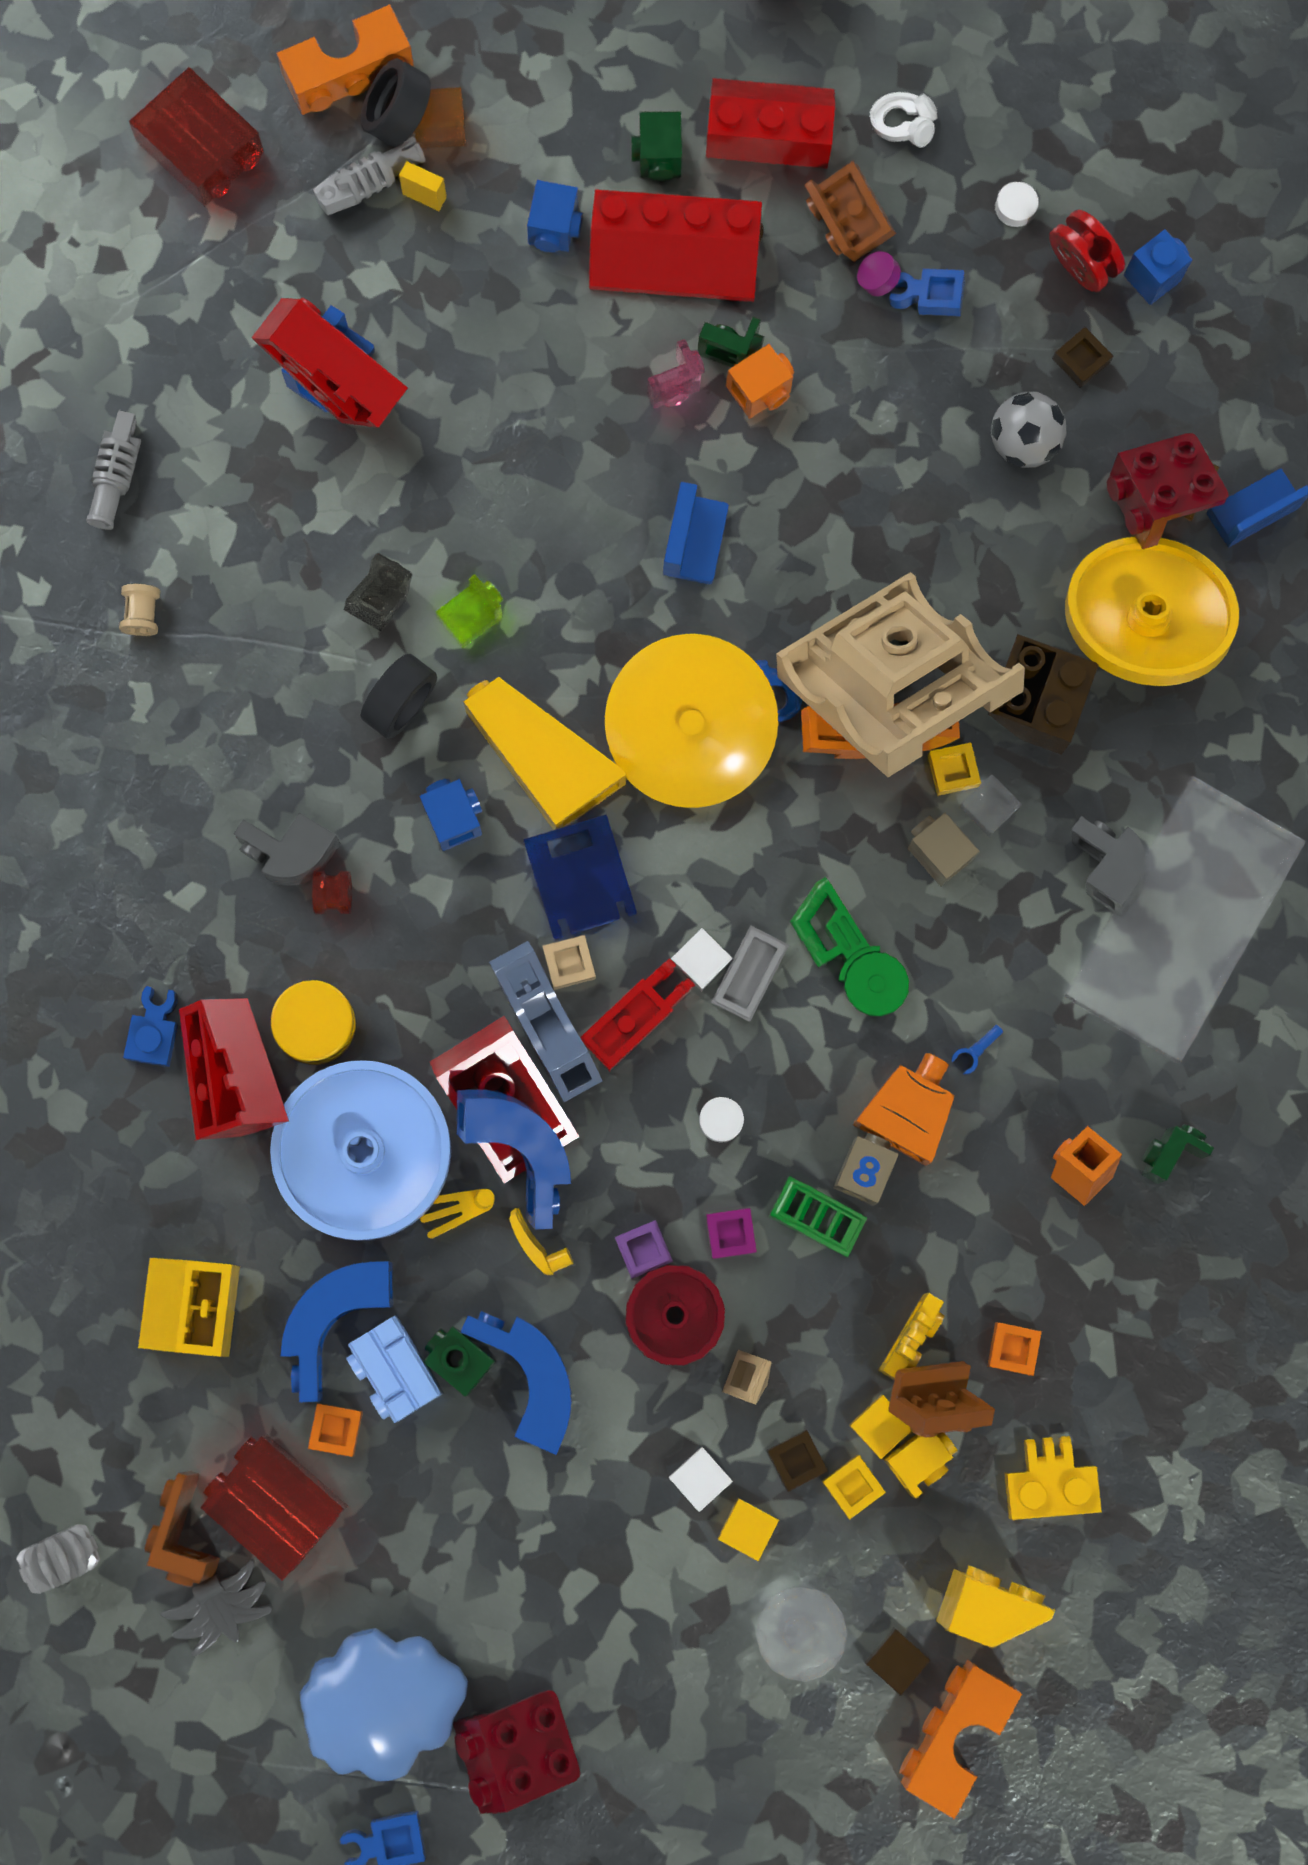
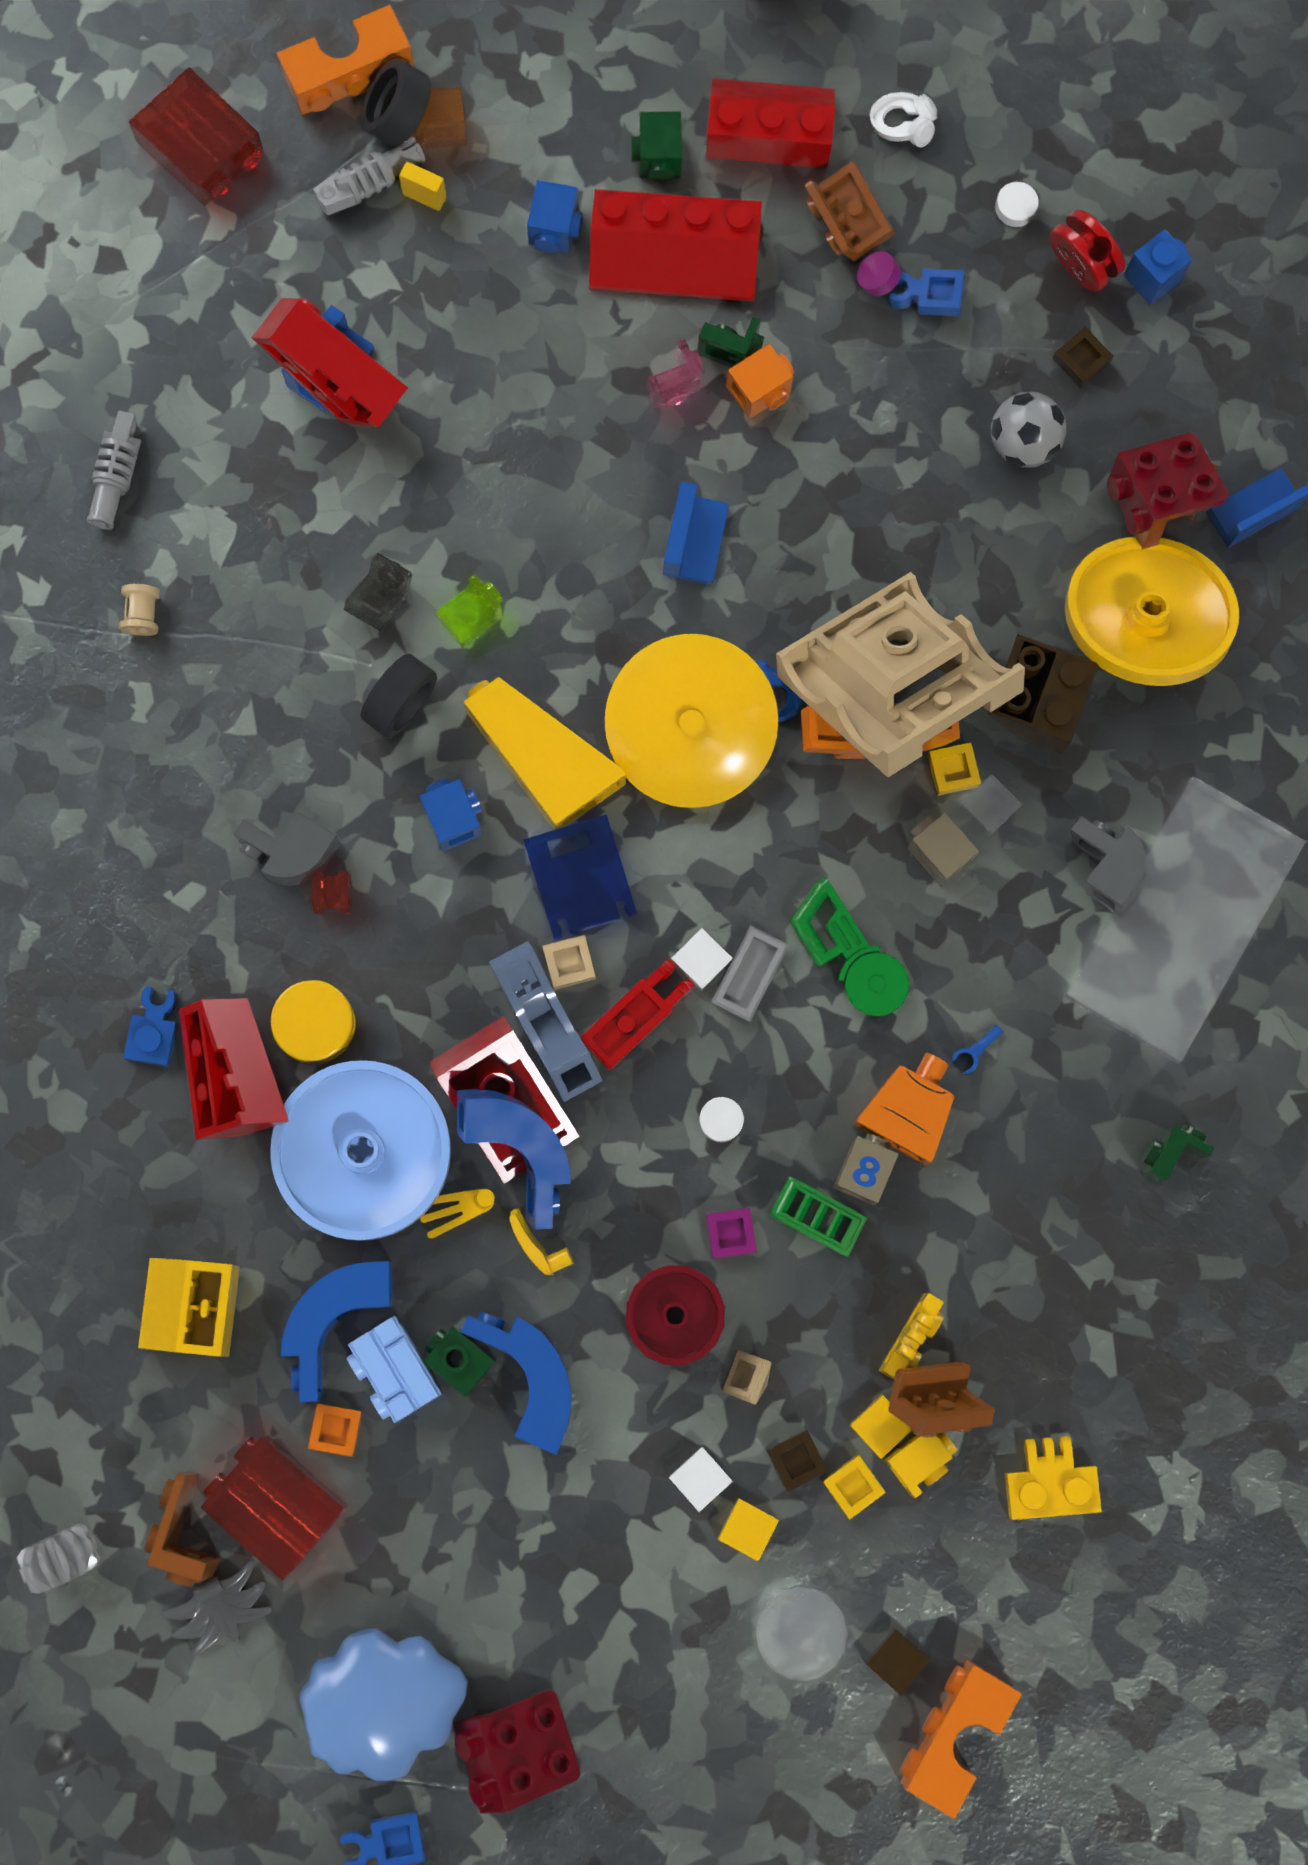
medium lavender tile [615,1220,673,1279] -> none
yellow slope [936,1565,1055,1648] -> none
orange tile [987,1322,1042,1376] -> none
orange brick [1051,1126,1122,1206] -> none

